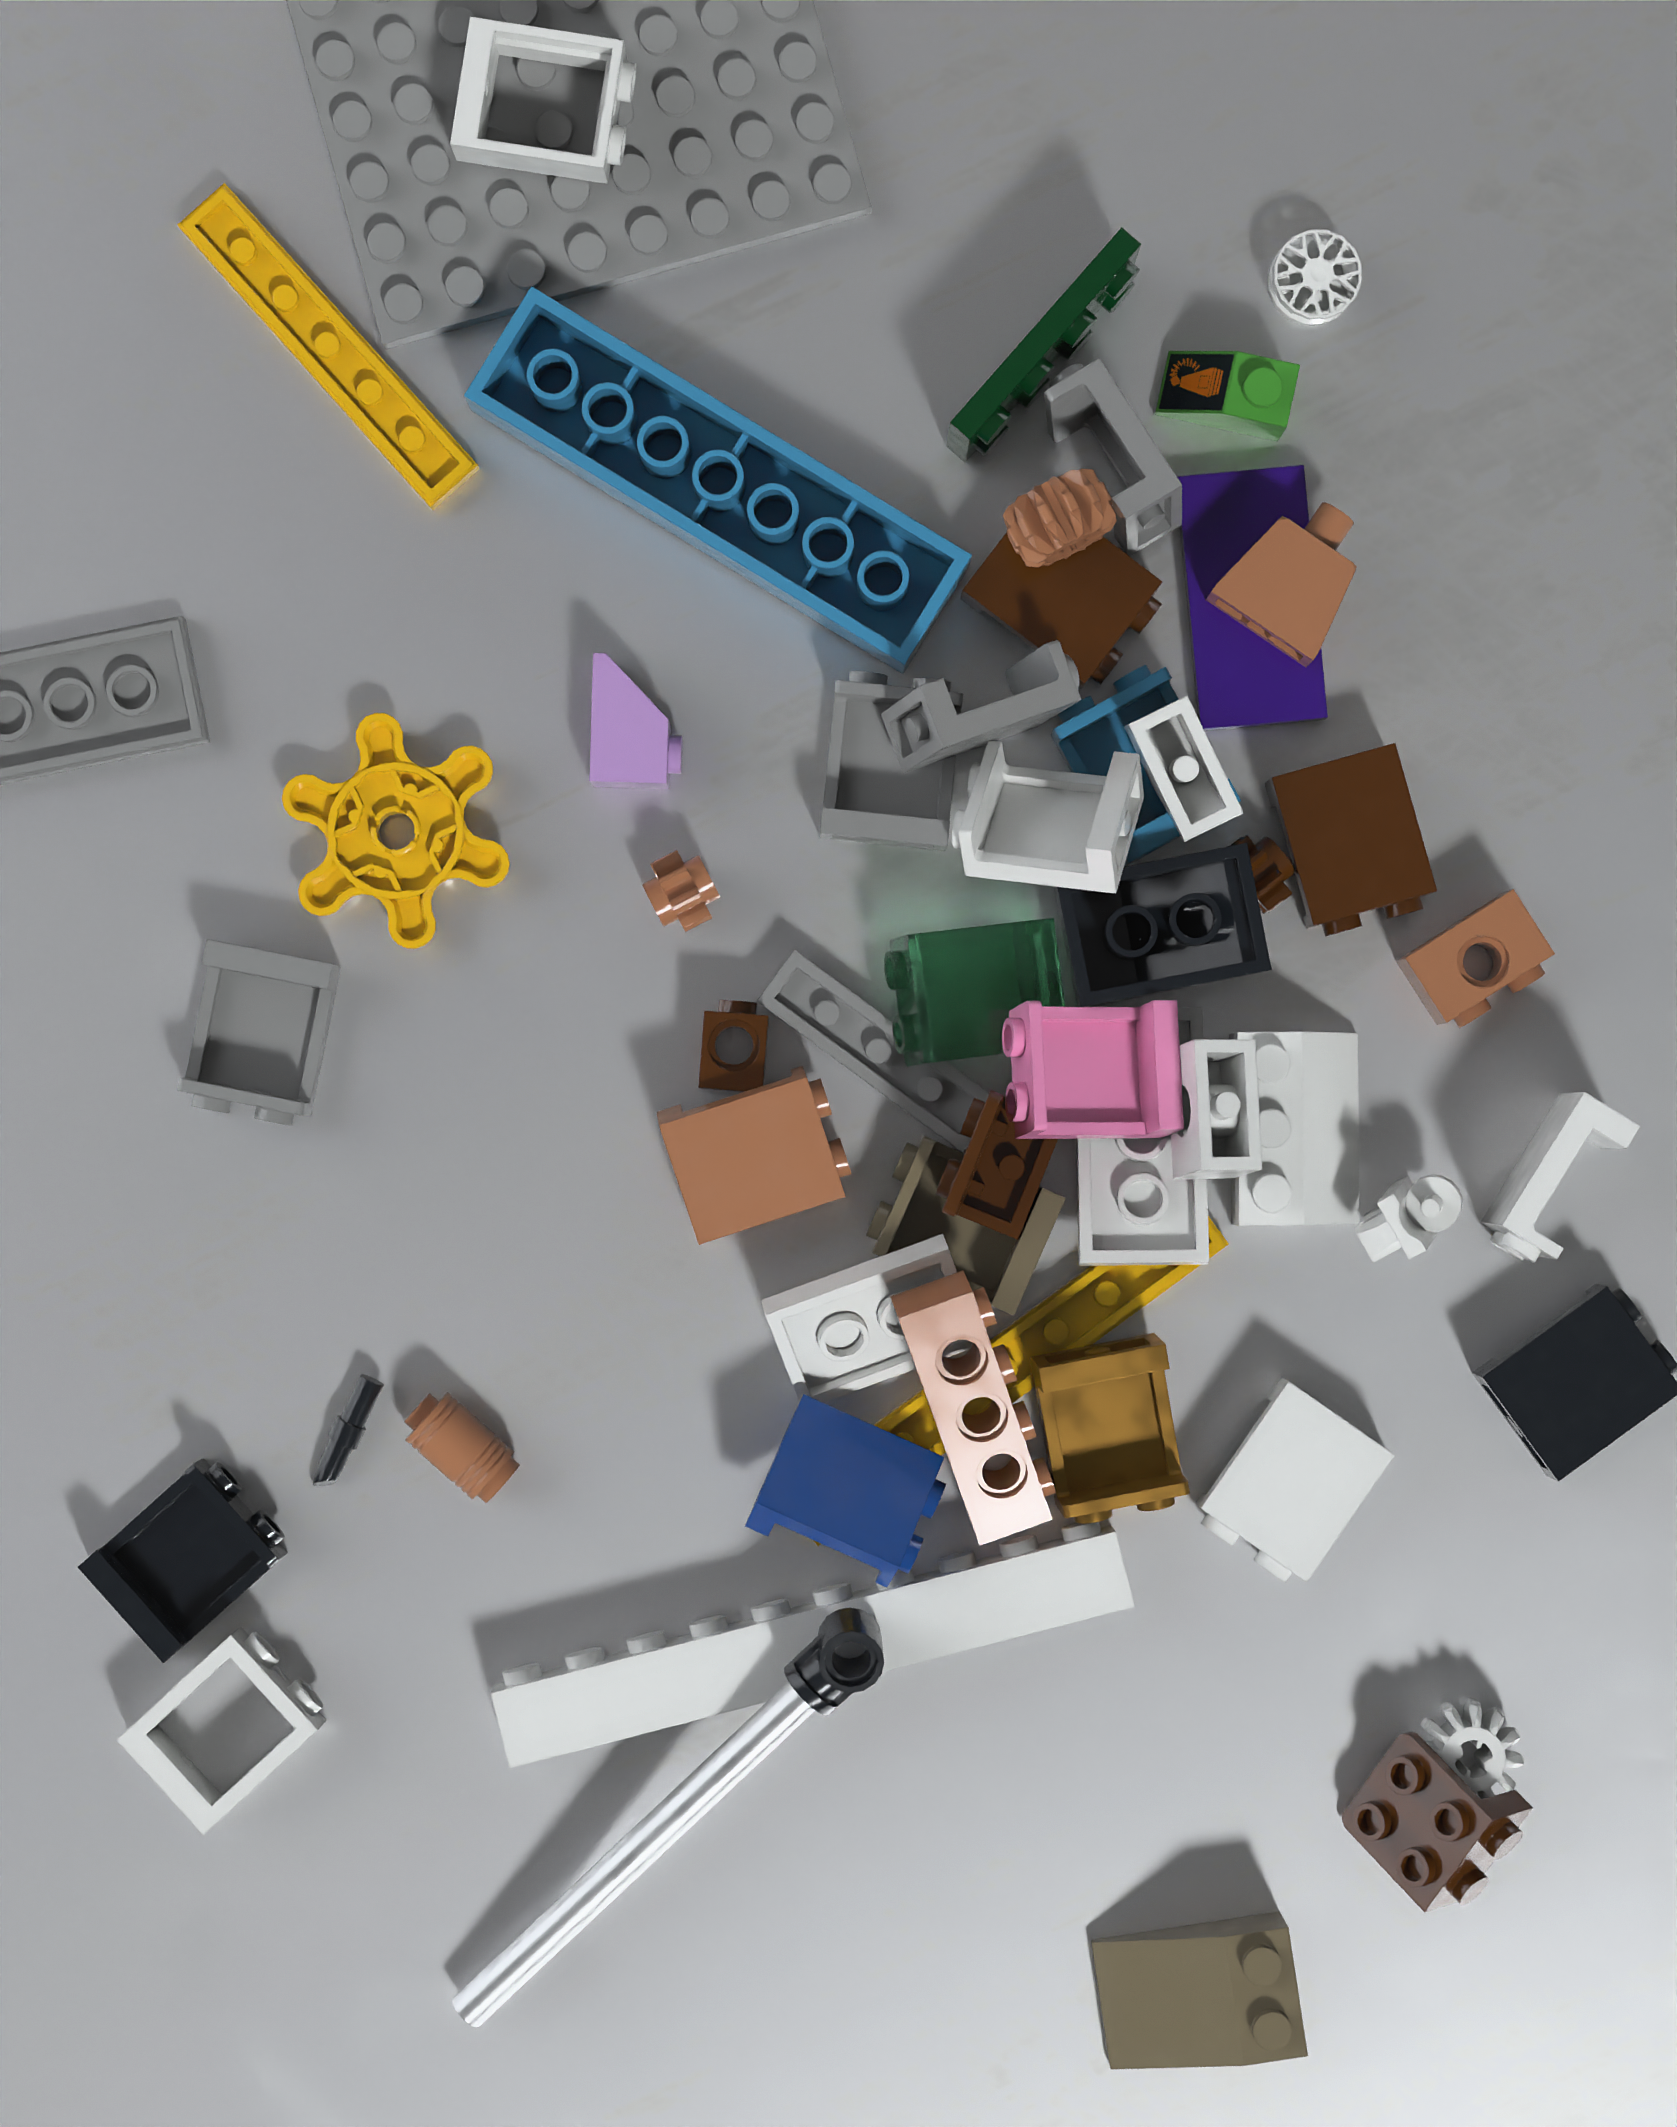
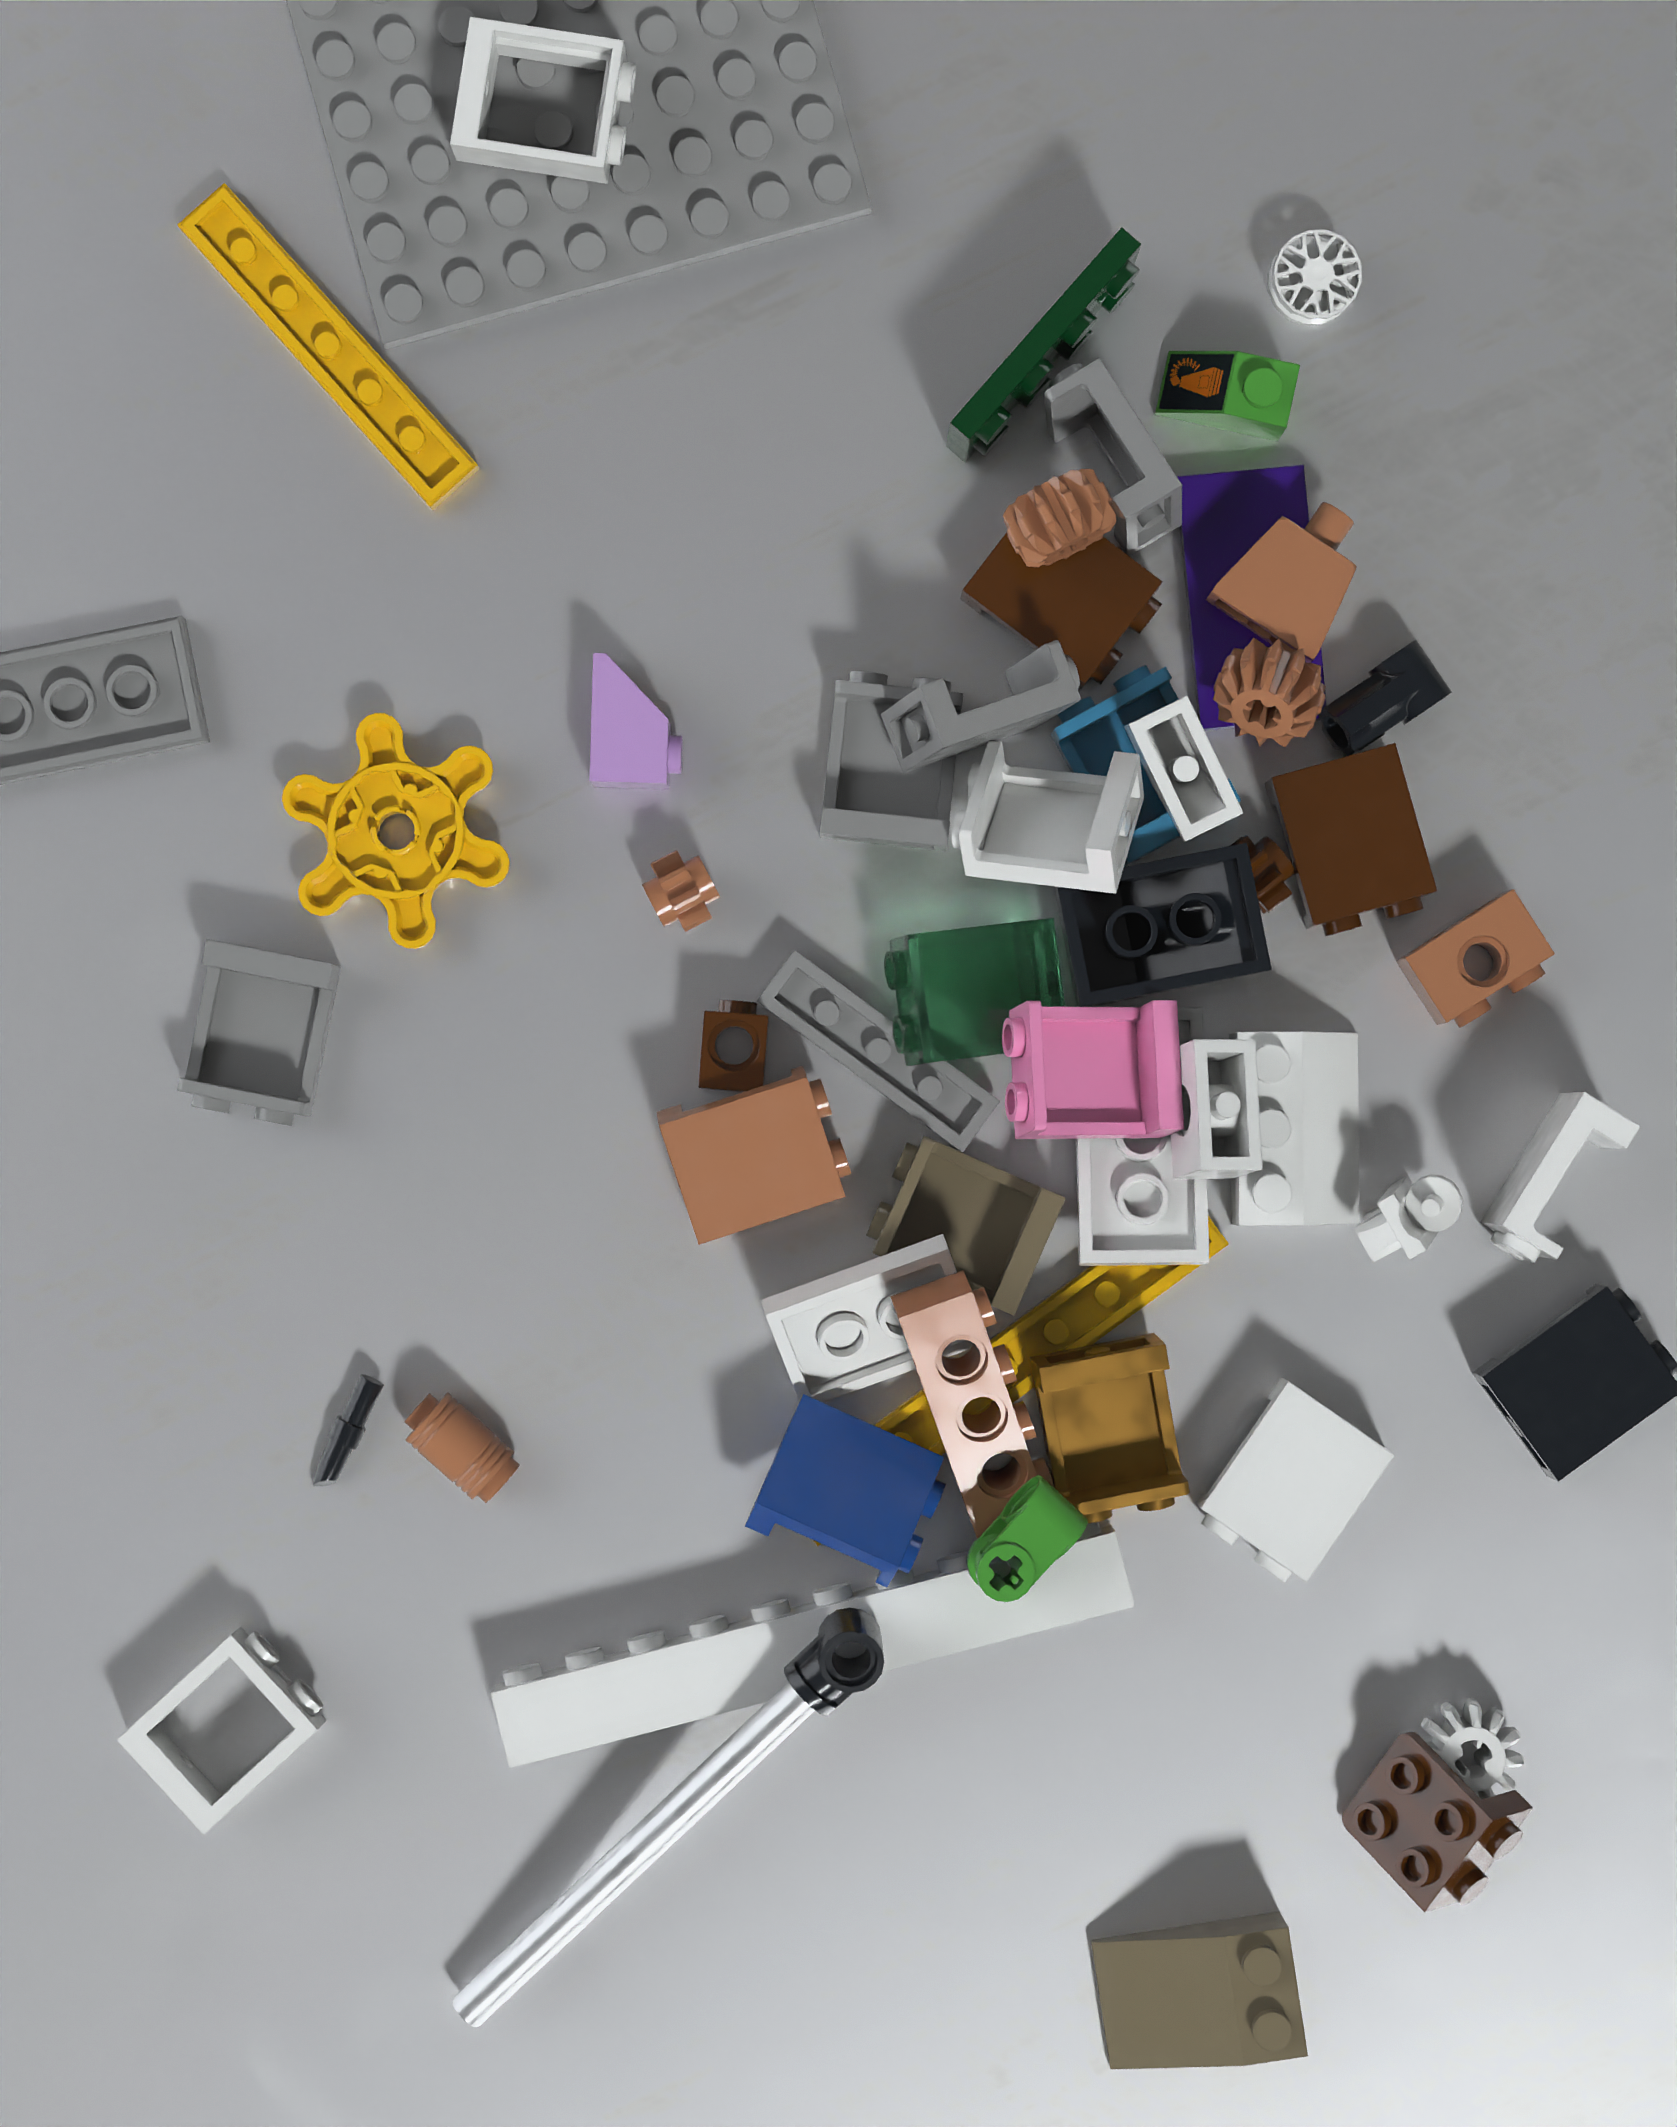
black panel [78,1458,288,1663] -> none
dark azure brick [464,286,972,674] -> none
reddish brown bracket [935,1090,1058,1240] -> none
none -> bright green piece [966,1475,1088,1602]
none -> nougat gear [1213,638,1326,747]
none -> black piece [1318,640,1452,756]

